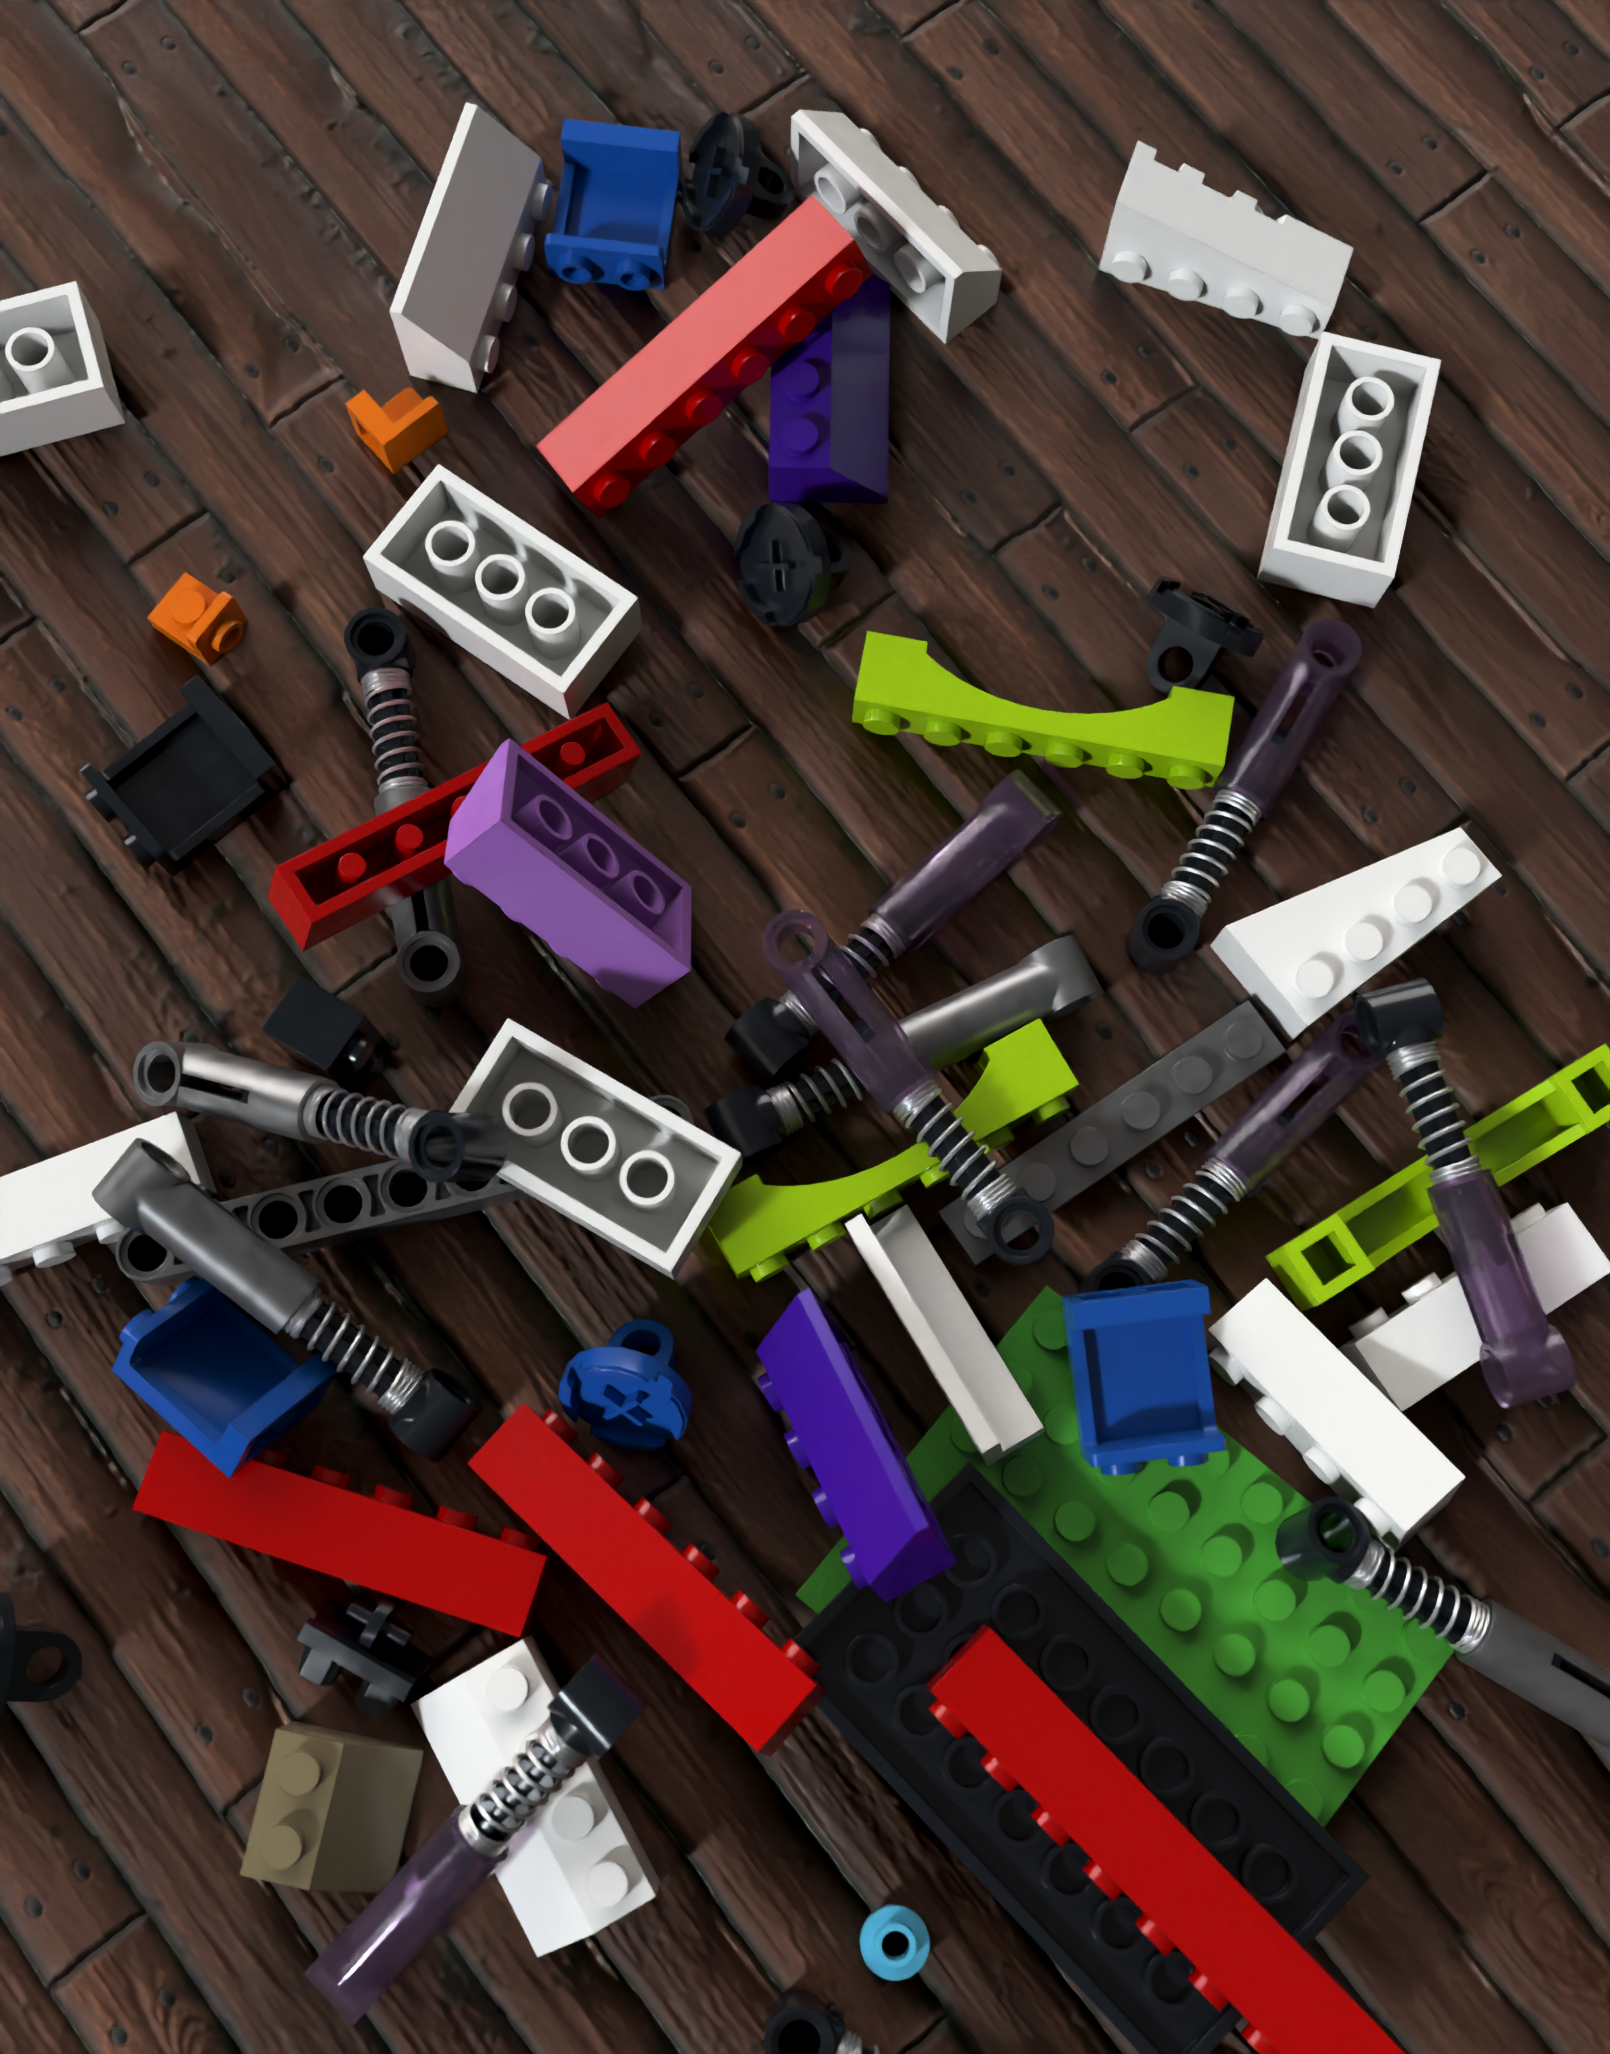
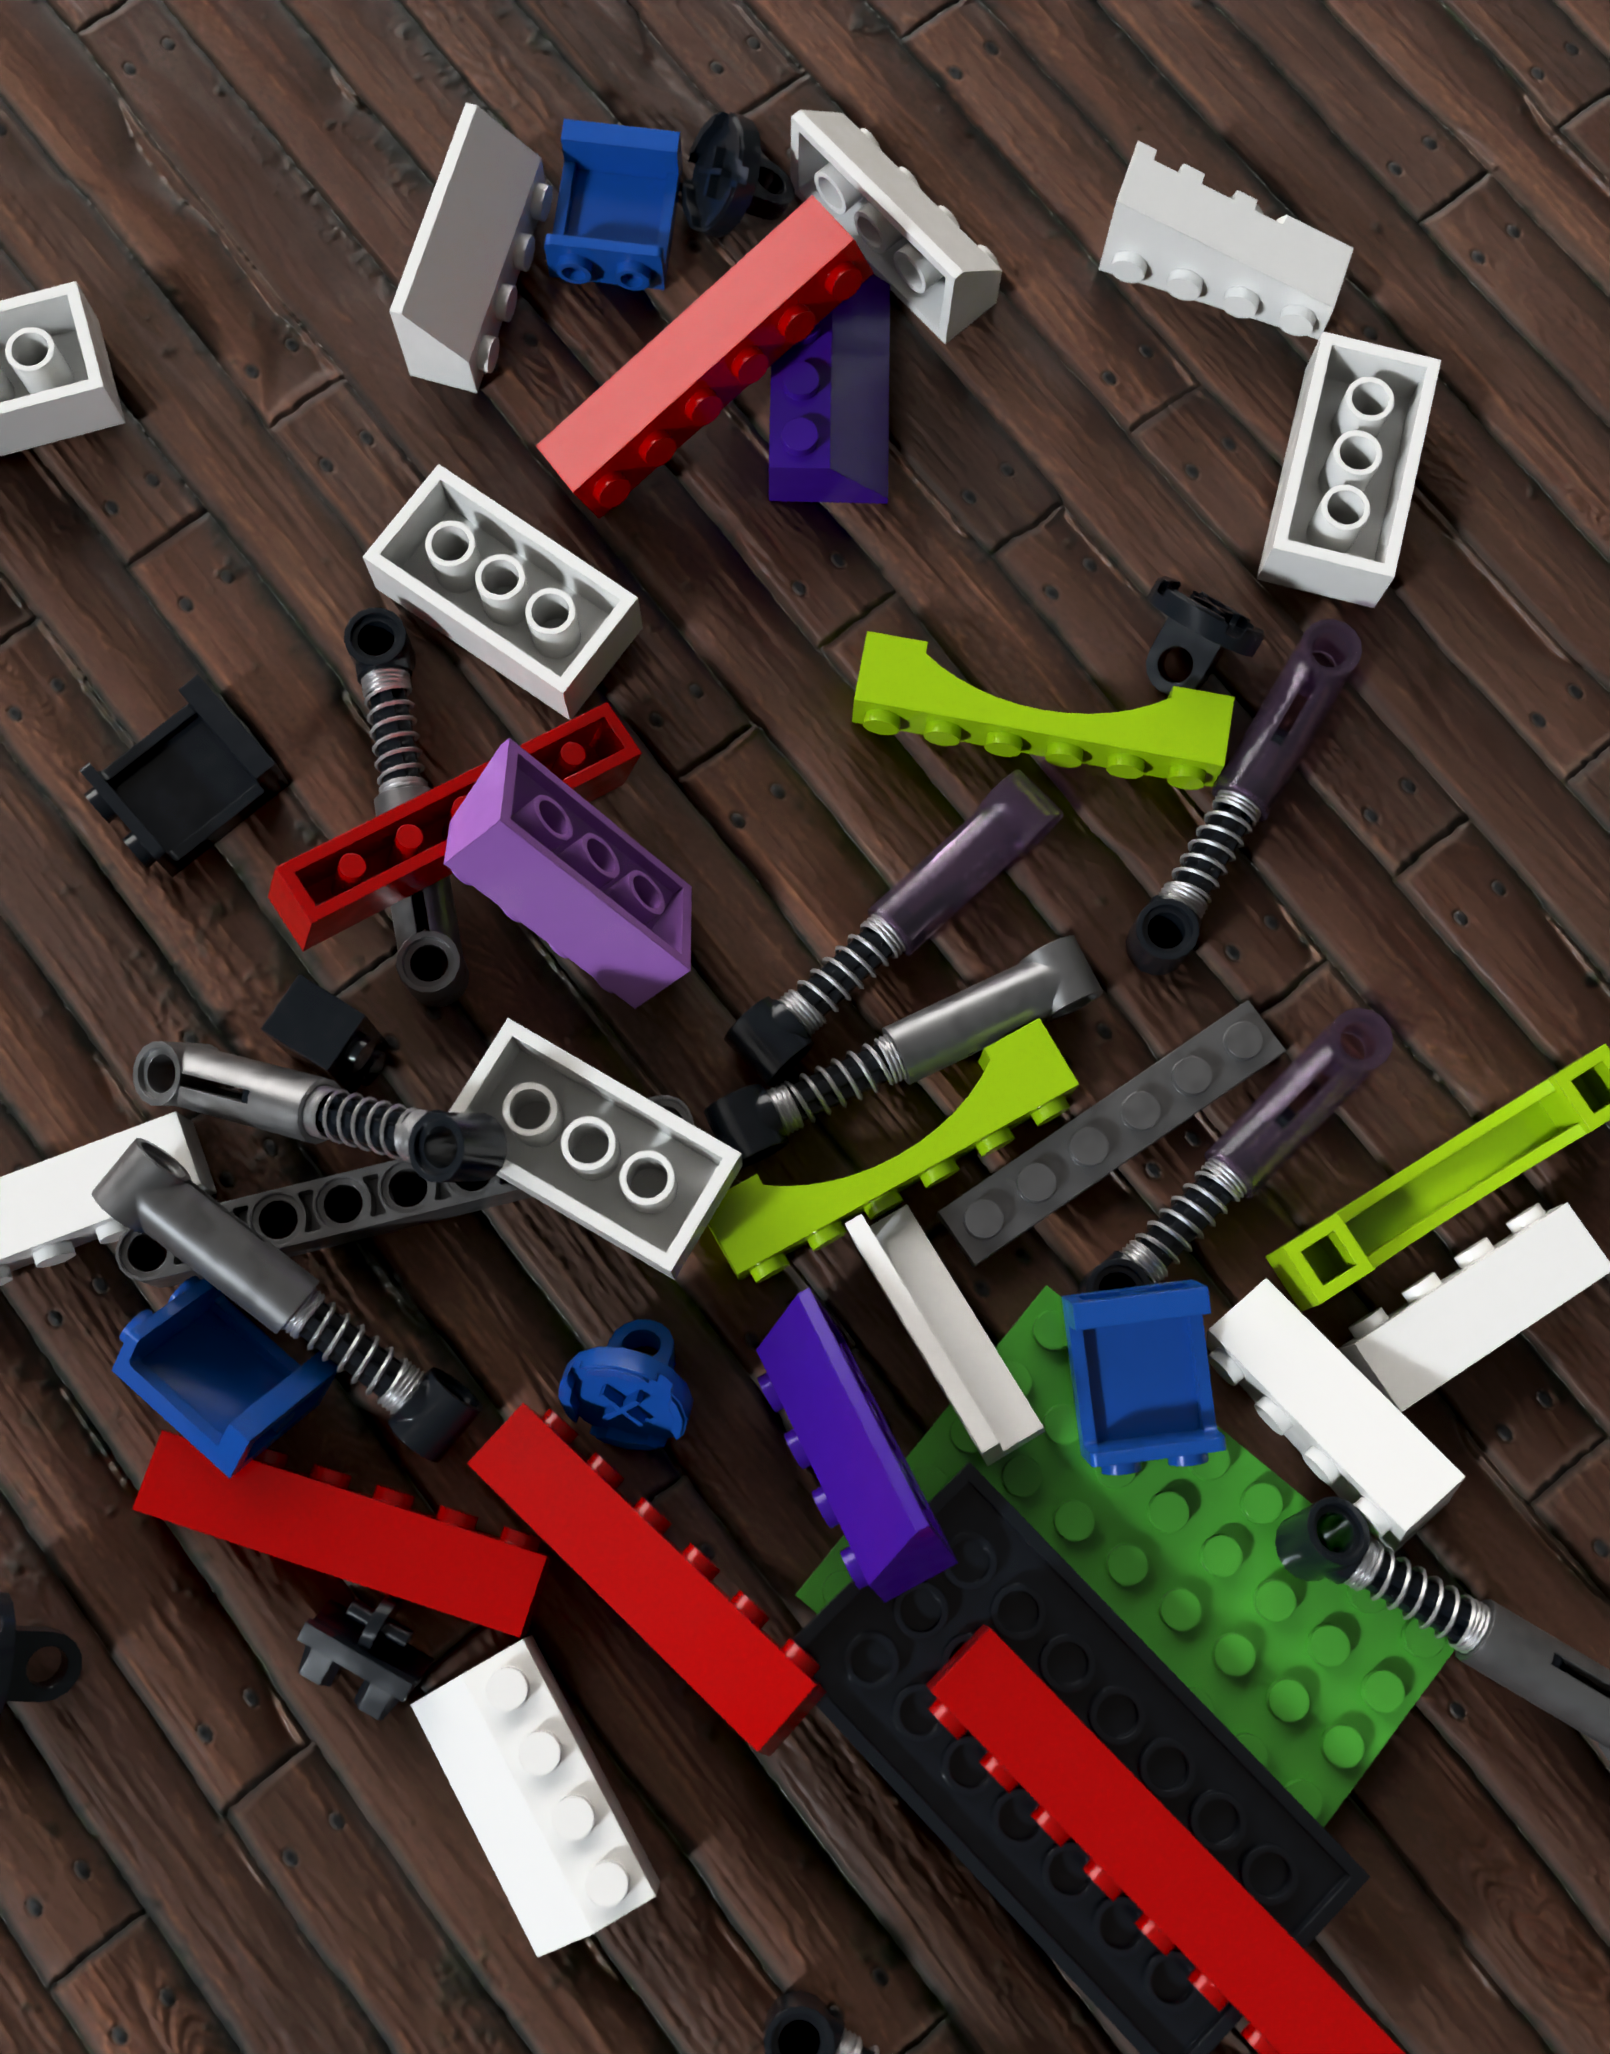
orange bracket [147,572,248,667] -> none
dark tan slope [240,1721,426,1893] -> none
piece [303,1652,649,2026] -> none
orange panel [345,388,449,474] -> none
black tile [734,501,853,627] -> none
piece [762,909,1055,1266] -> none
medium azure plate [860,1904,930,1981] -> none
white wedge [1210,827,1502,1042] -> none
piece [1354,977,1576,1409] -> none

